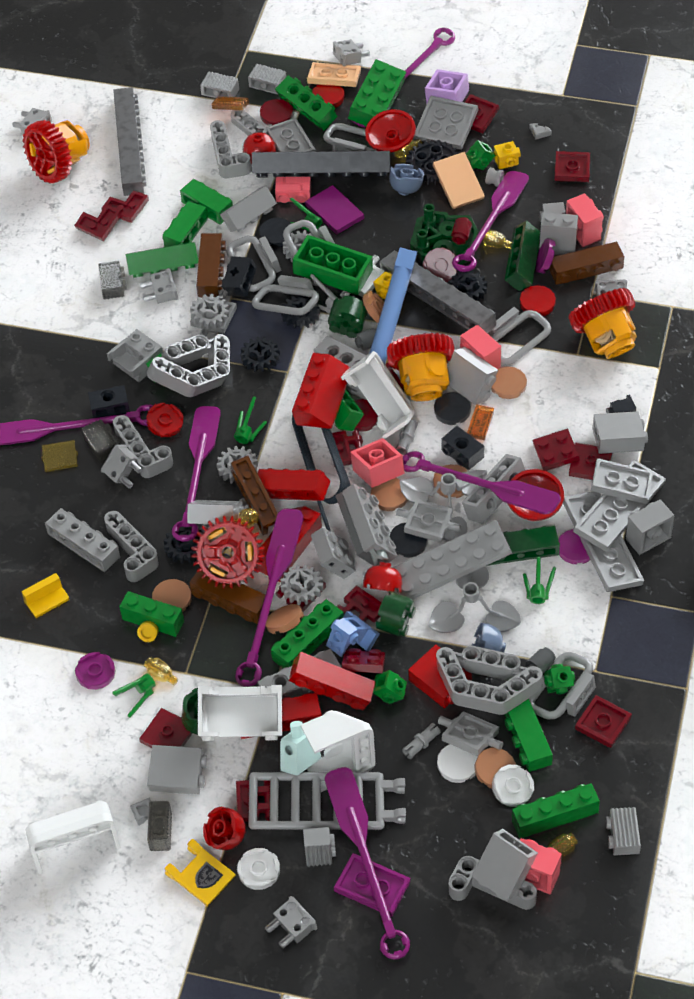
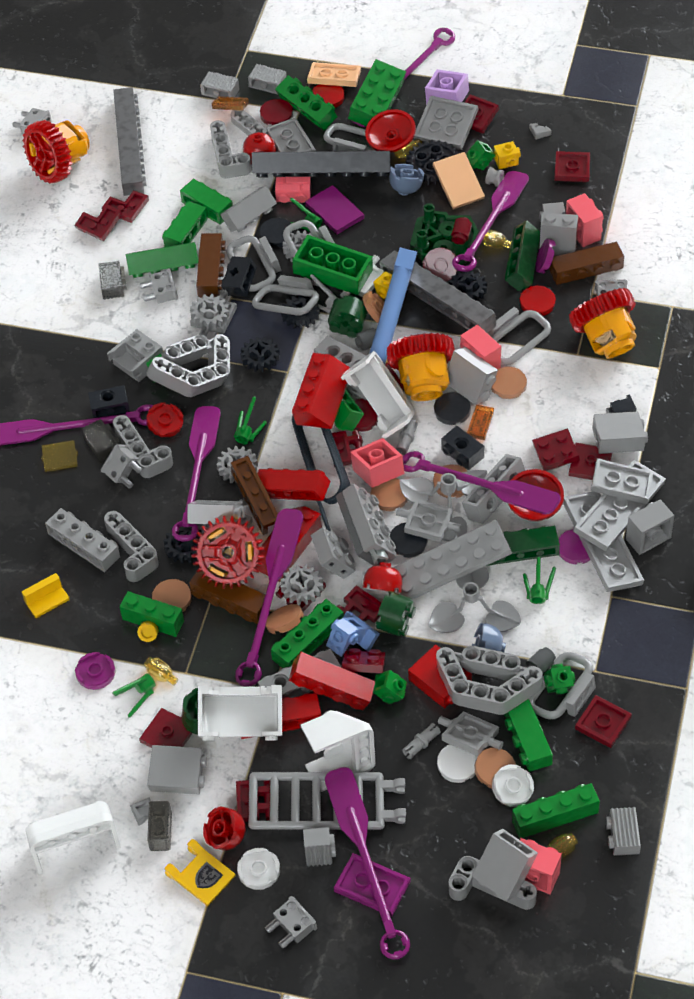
clear yellow plant [234,508,259,528] -> none
light aqua torso [280,721,321,776] -> none
light grey piece [332,39,370,66] -> none

